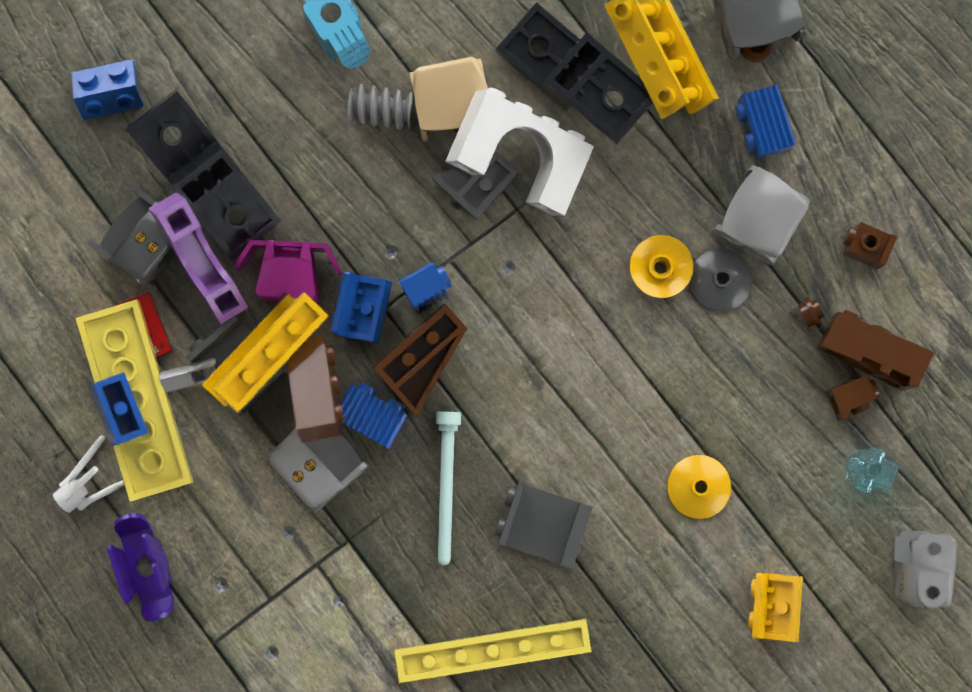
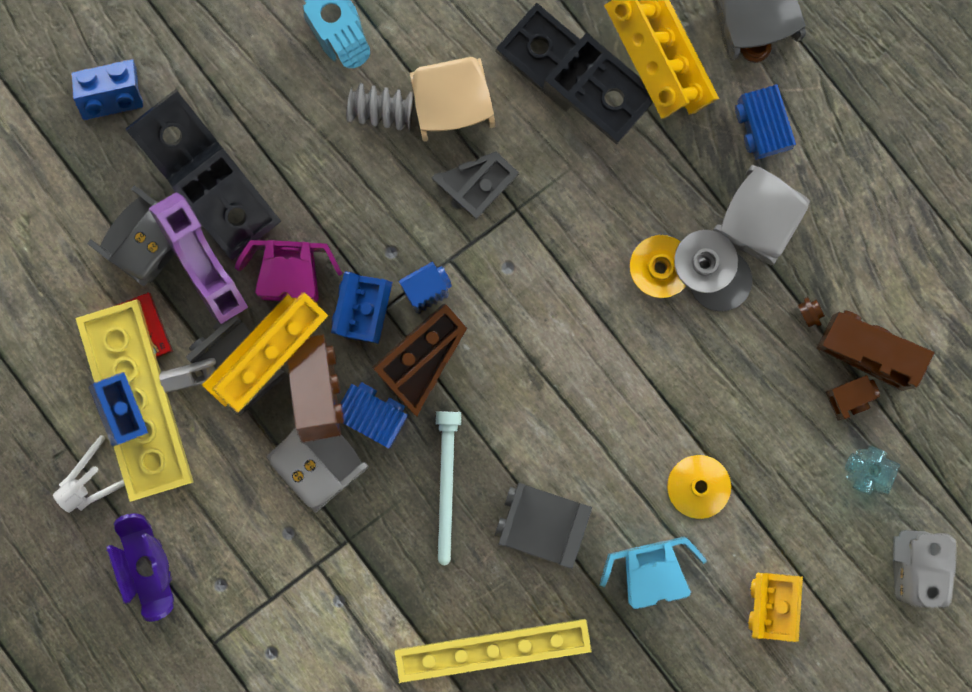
white arch [445,87,594,216] -> none
reddish brown brick [843,222,898,269] -> none
none -> medium azure piece [600,537,707,609]
none -> light grey dish [674,230,738,293]

